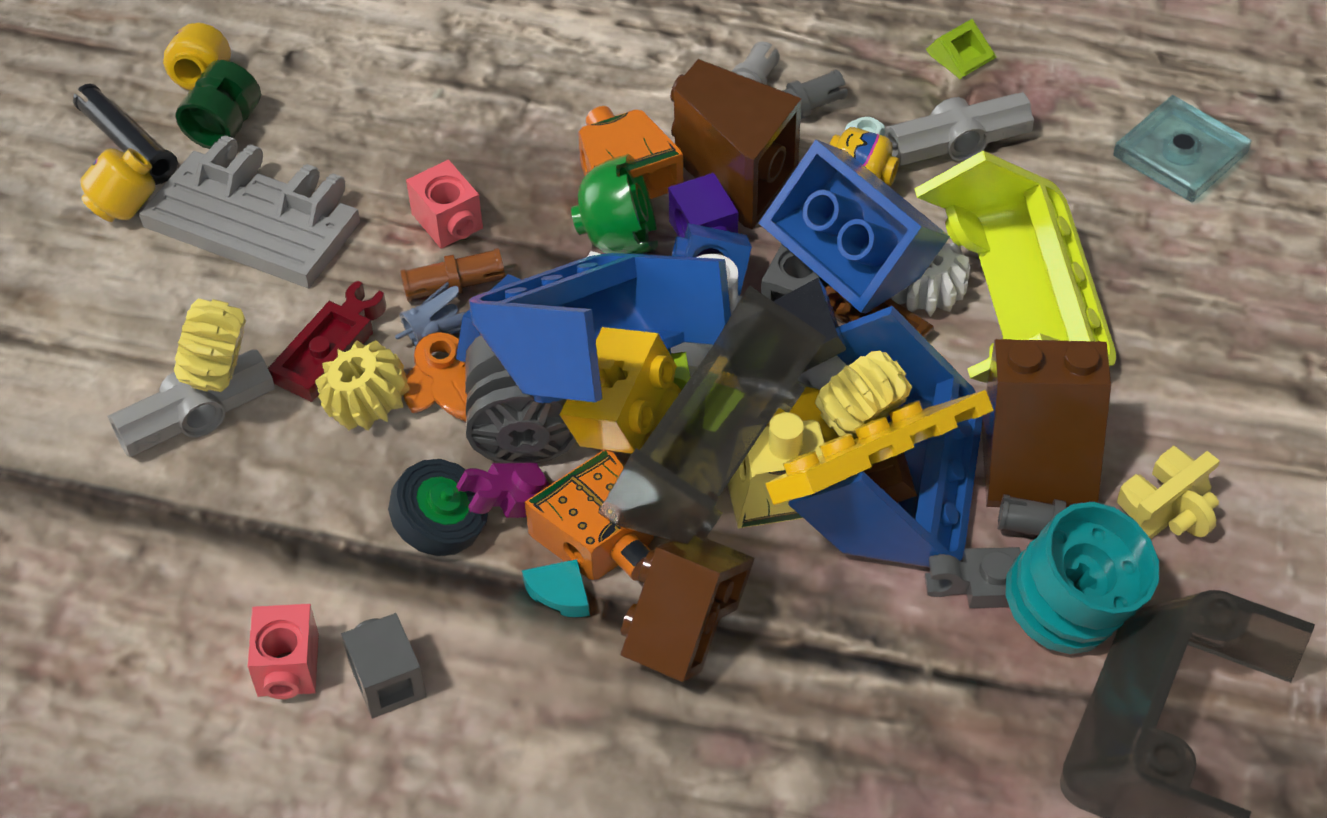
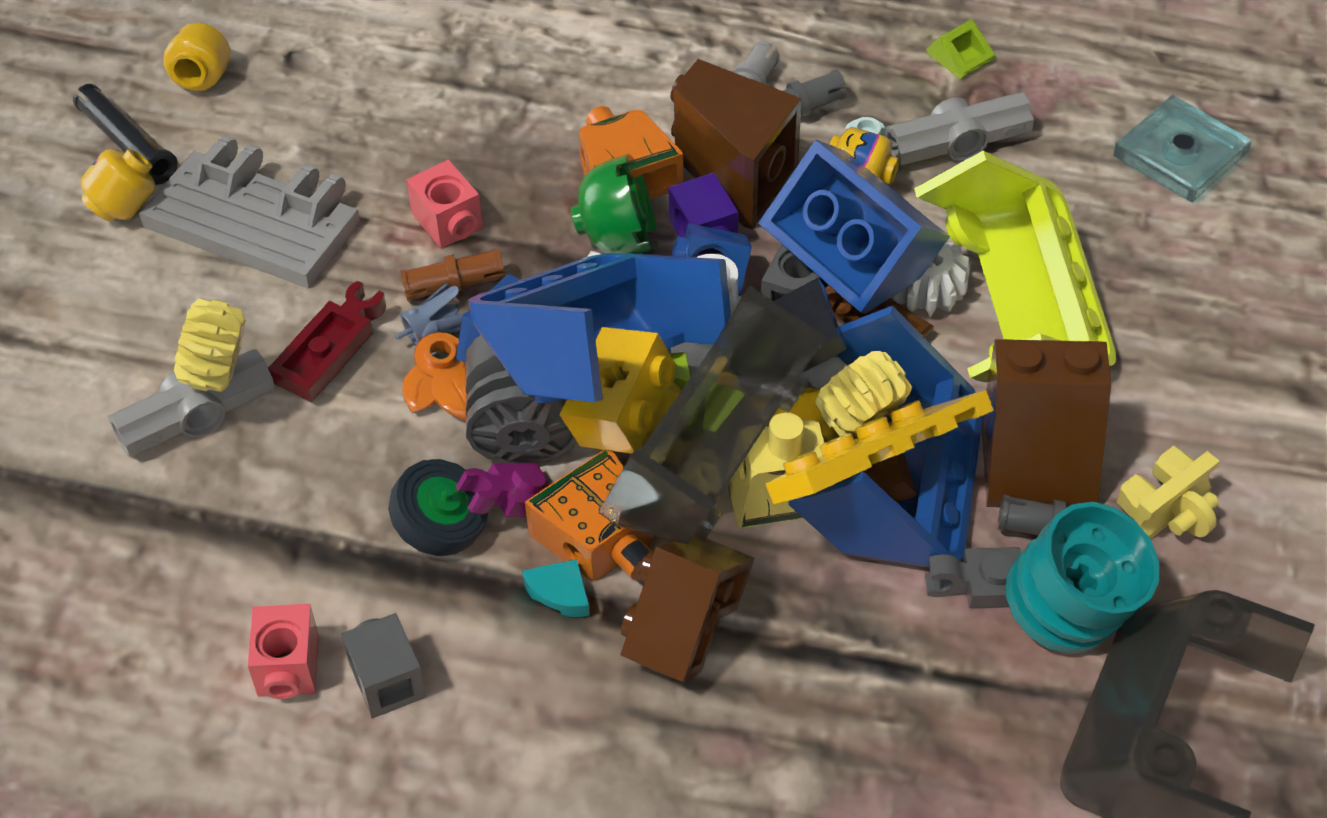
dark green wheel [175,60,262,149] -> none
light yellow gear [315,340,410,431] -> none

